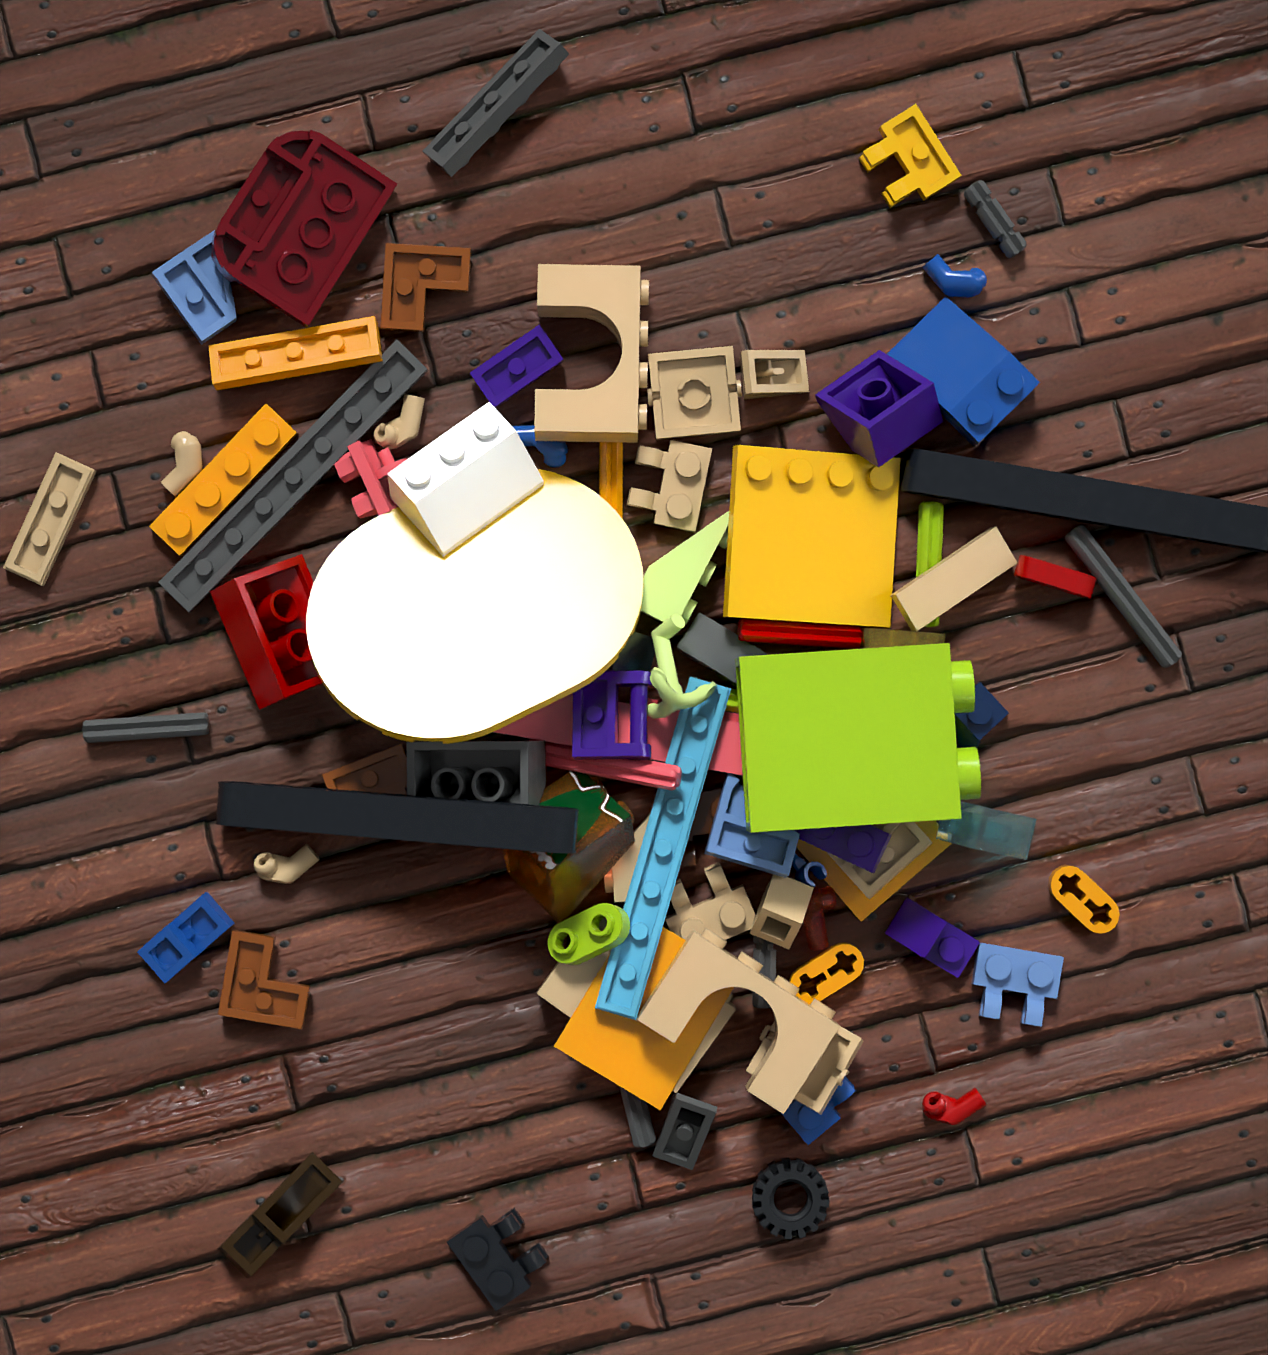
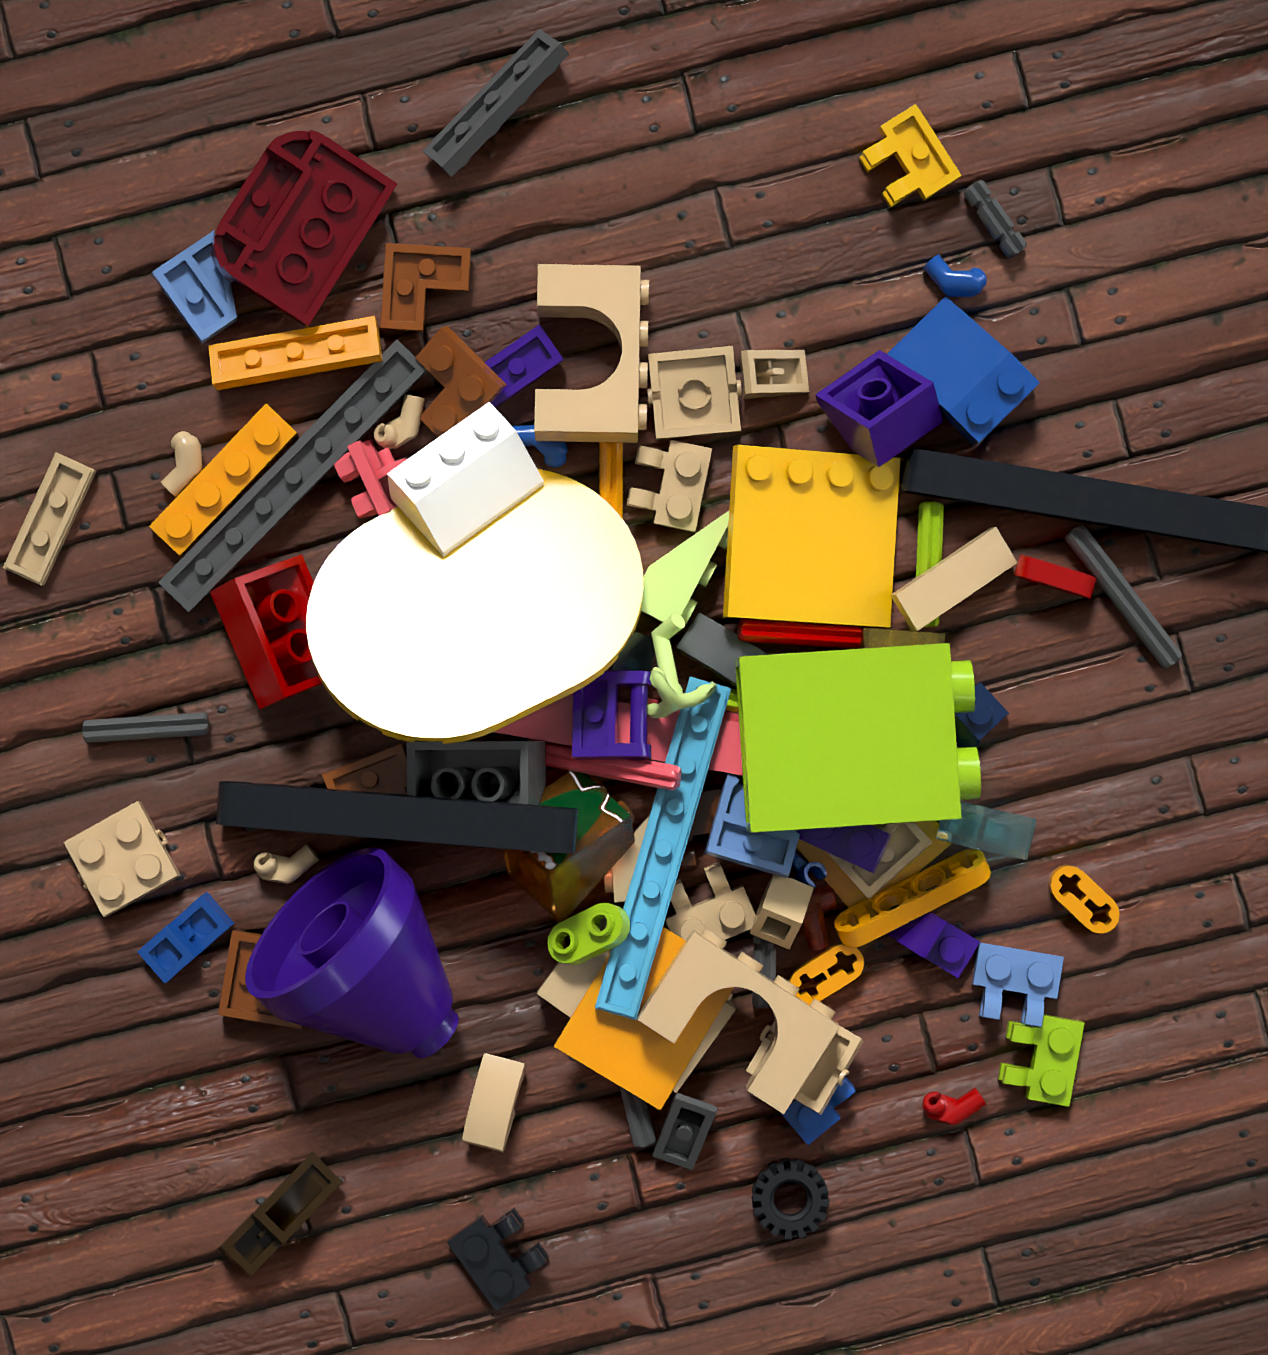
none -> tan plate [64,801,181,917]
none -> dark purple cone [245,848,459,1058]
none -> dark orange plate [415,326,507,437]
none -> tan slope [462,1053,526,1153]
none -> light orange beam [834,849,991,948]
none -> lime plate [997,1014,1085,1106]

